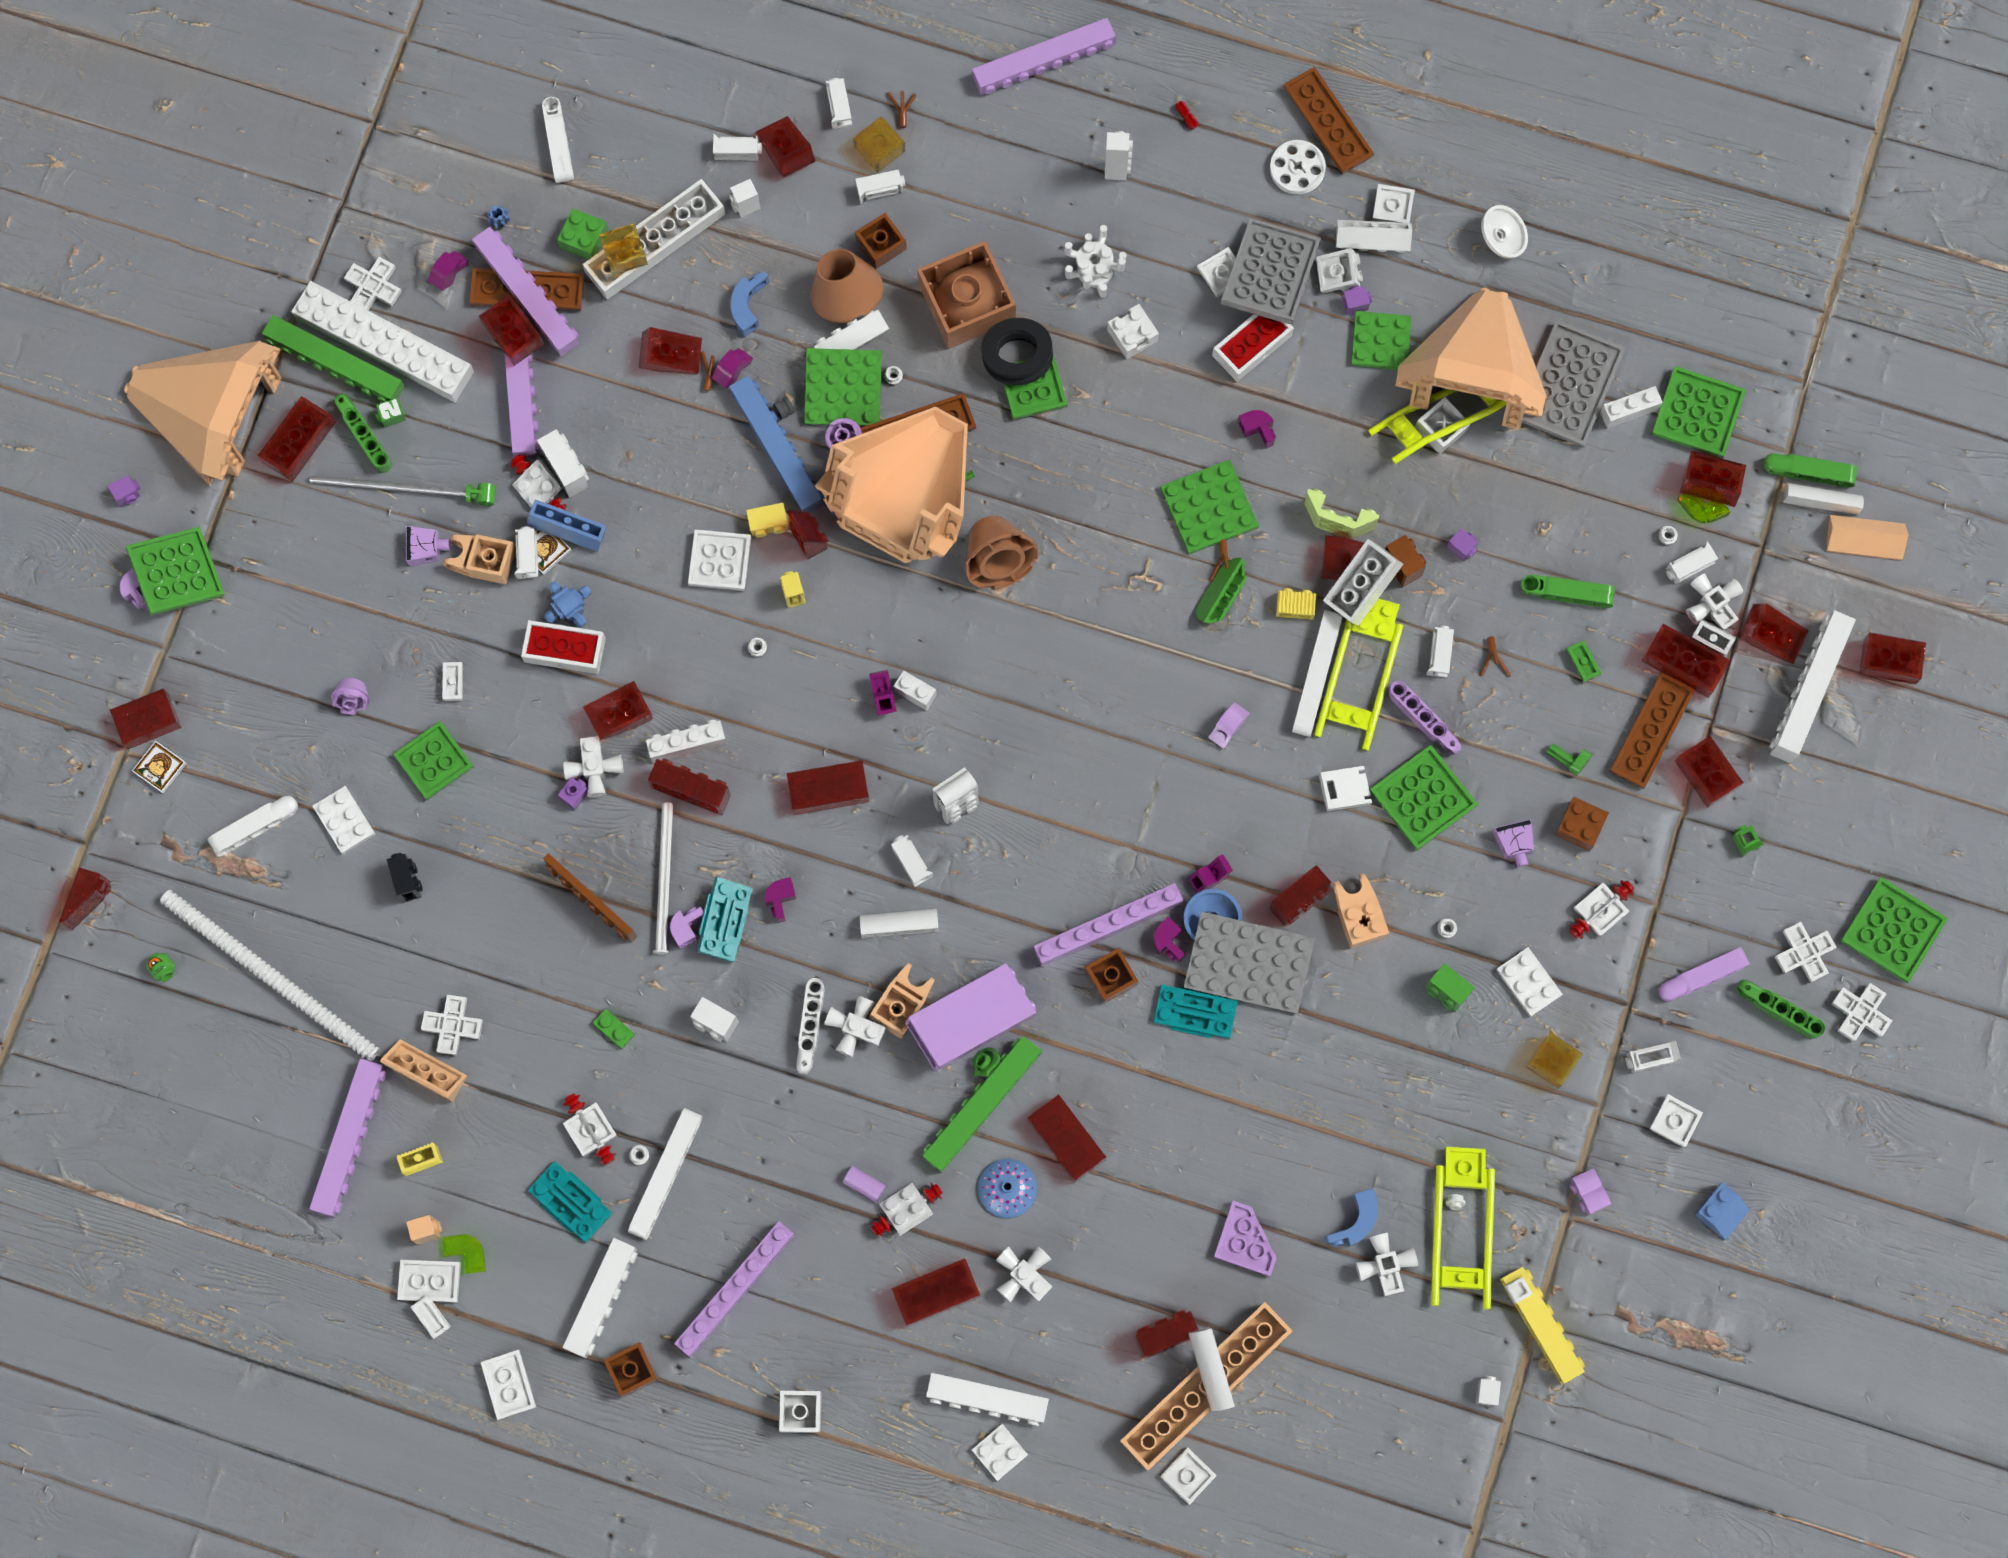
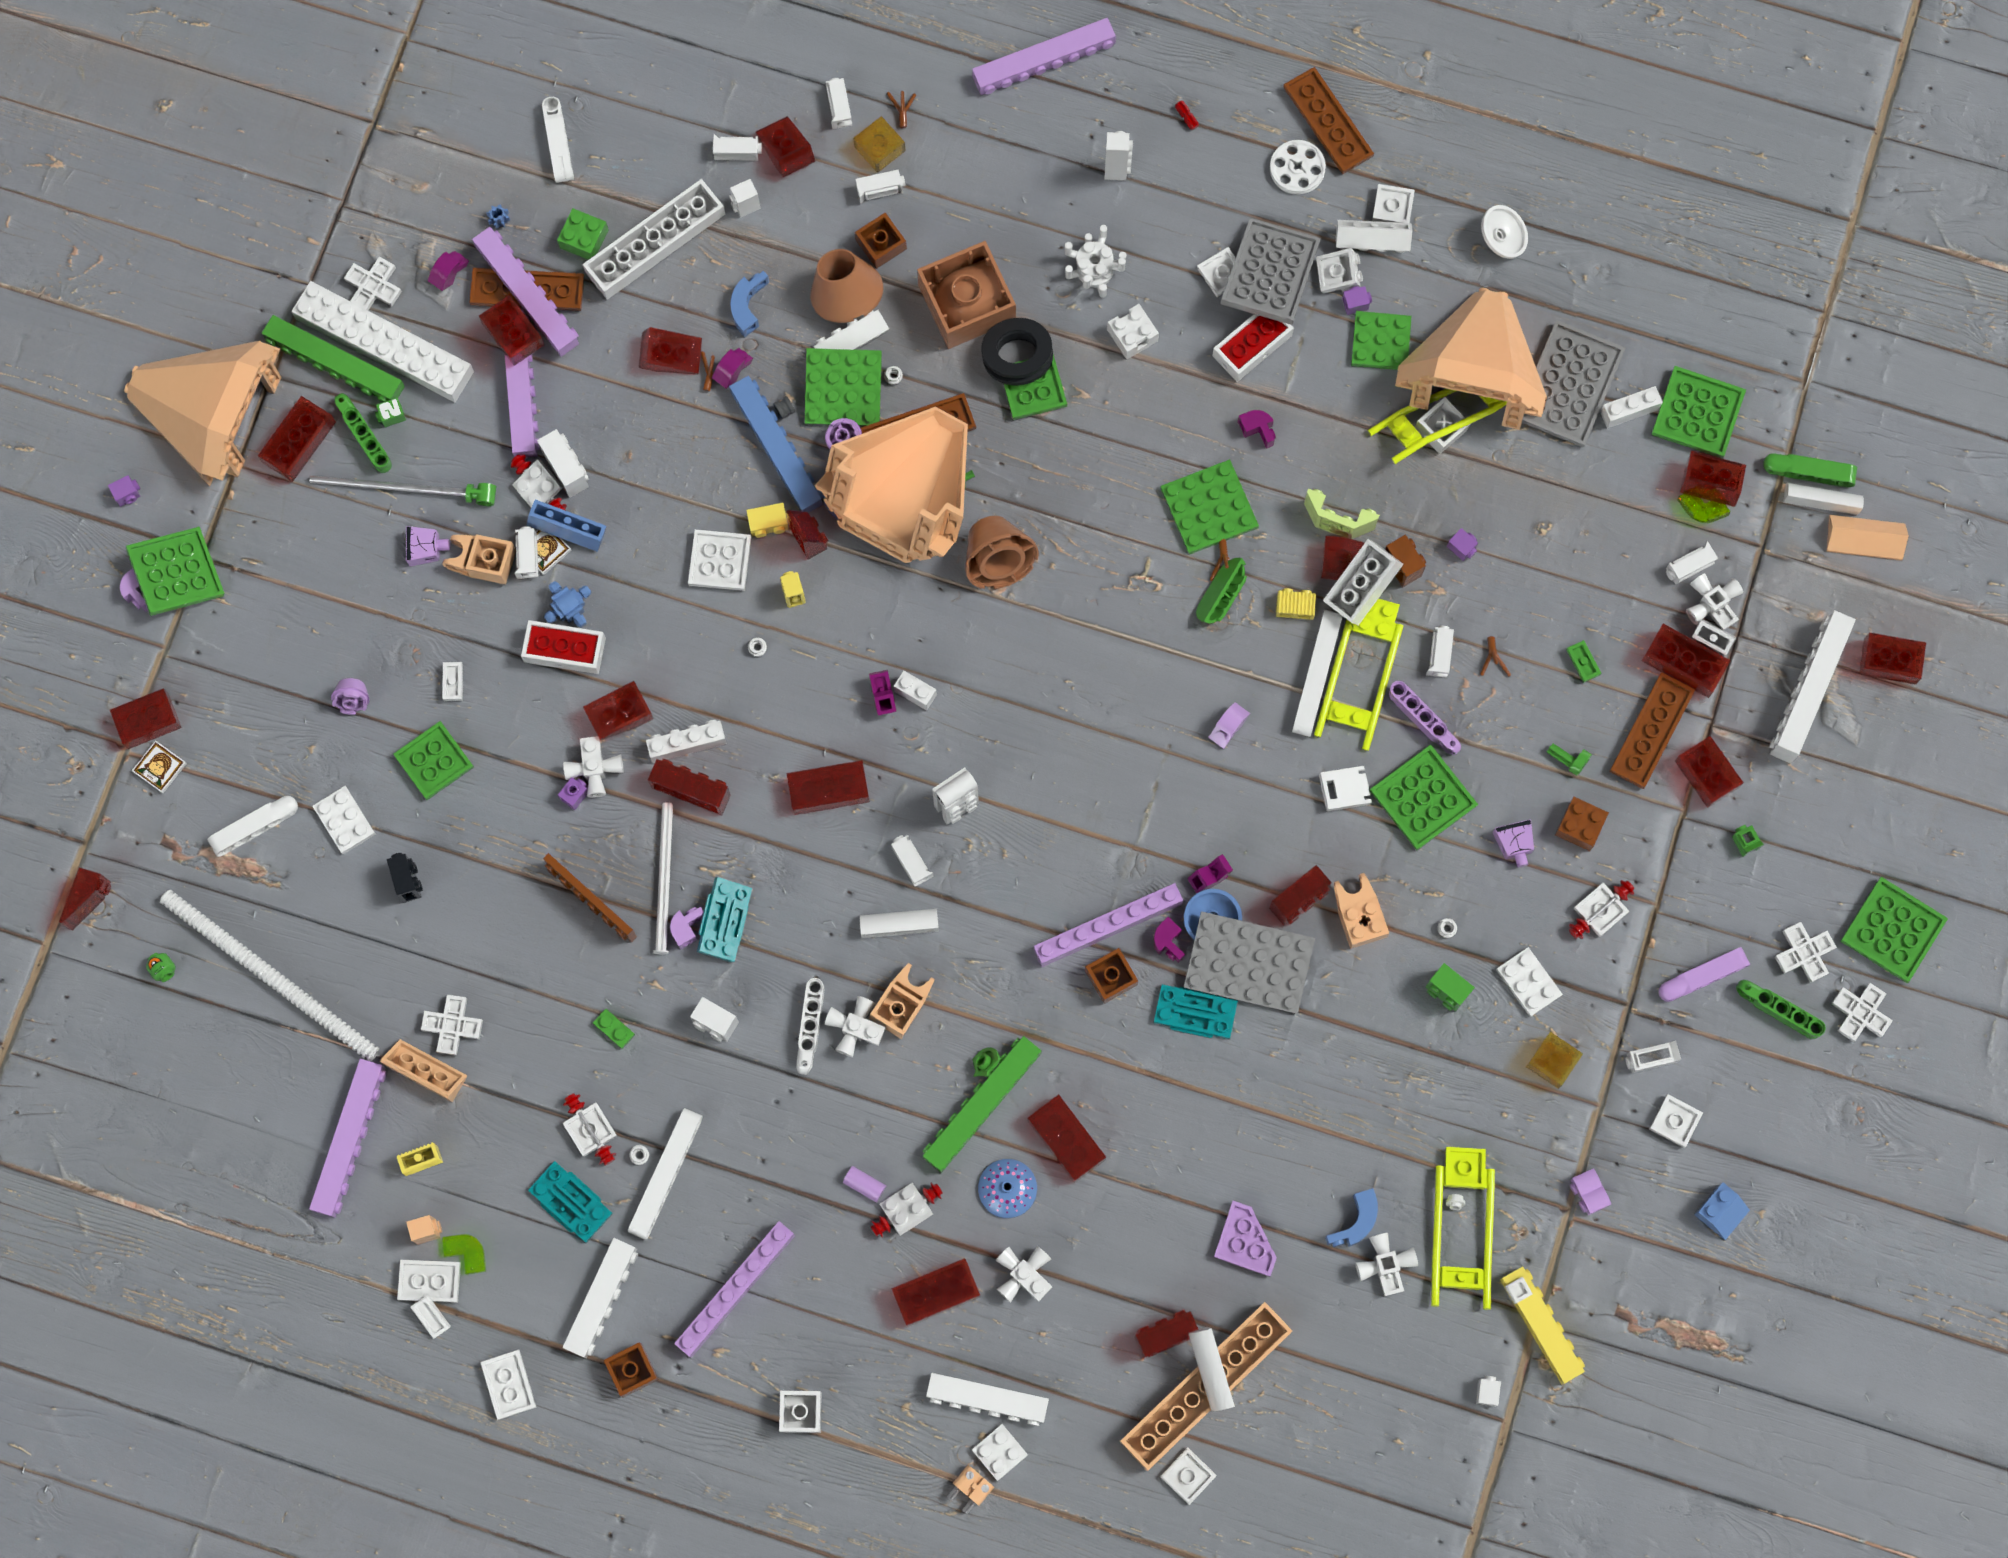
clear yellow brick [599,223,648,276] -> none
magenta brick [765,877,796,923] -> none
lavender brick [905,964,1037,1072] -> none
bright green piece [1520,574,1615,608] -> none
white plate [1658,526,1678,545] -> none
clear red slope [1739,603,1809,664] -> none
none -> light nougat piece [947,1465,994,1514]

